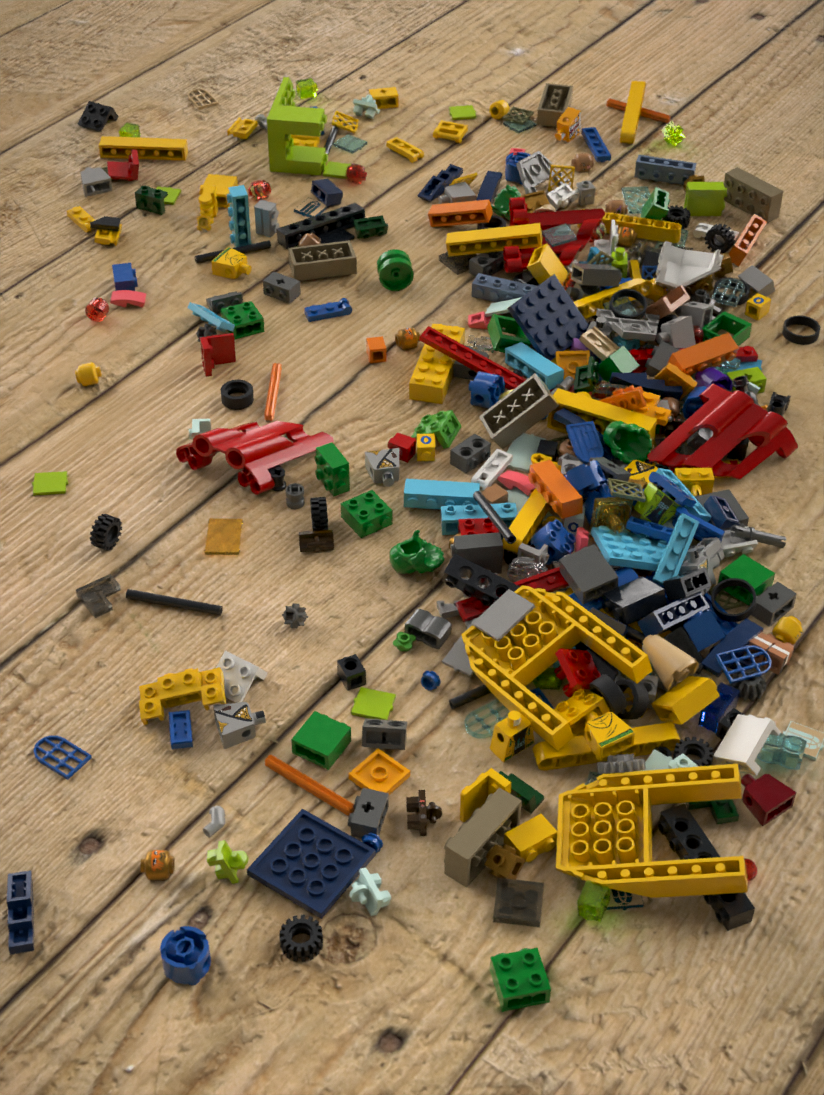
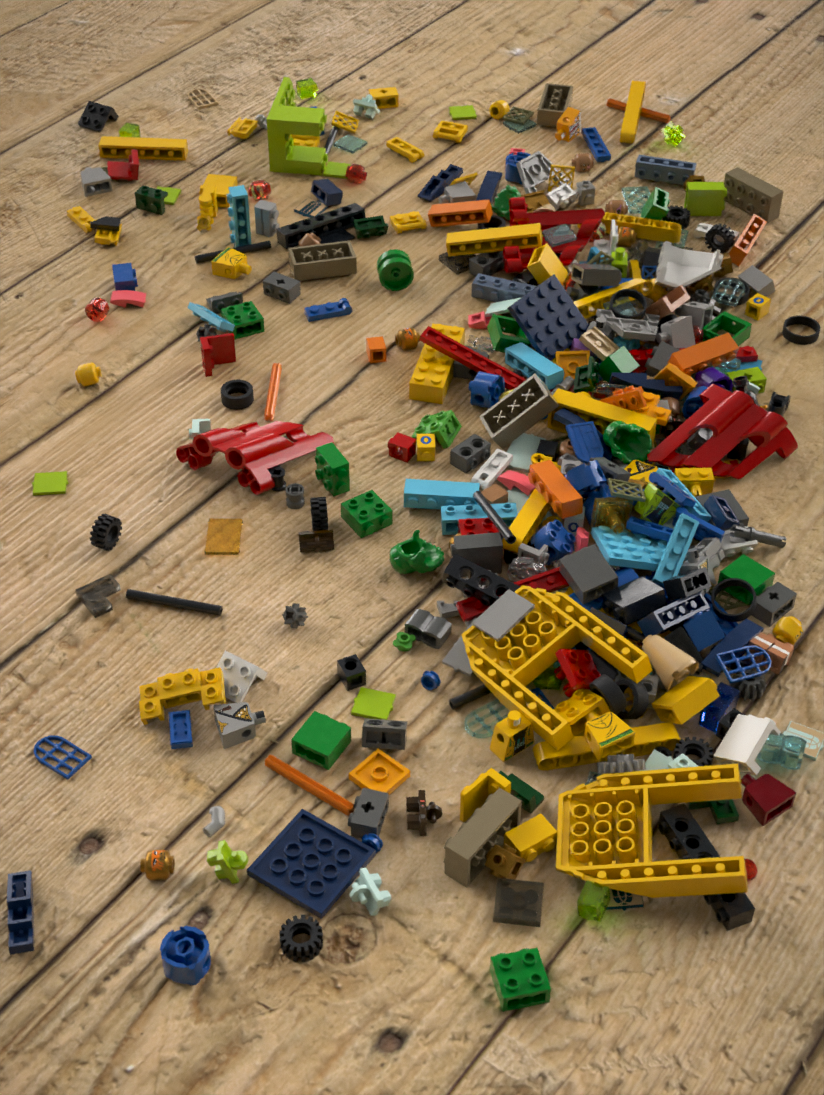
light grey torso [365,448,399,487] -> none
none -> yellow plate [390,211,427,234]

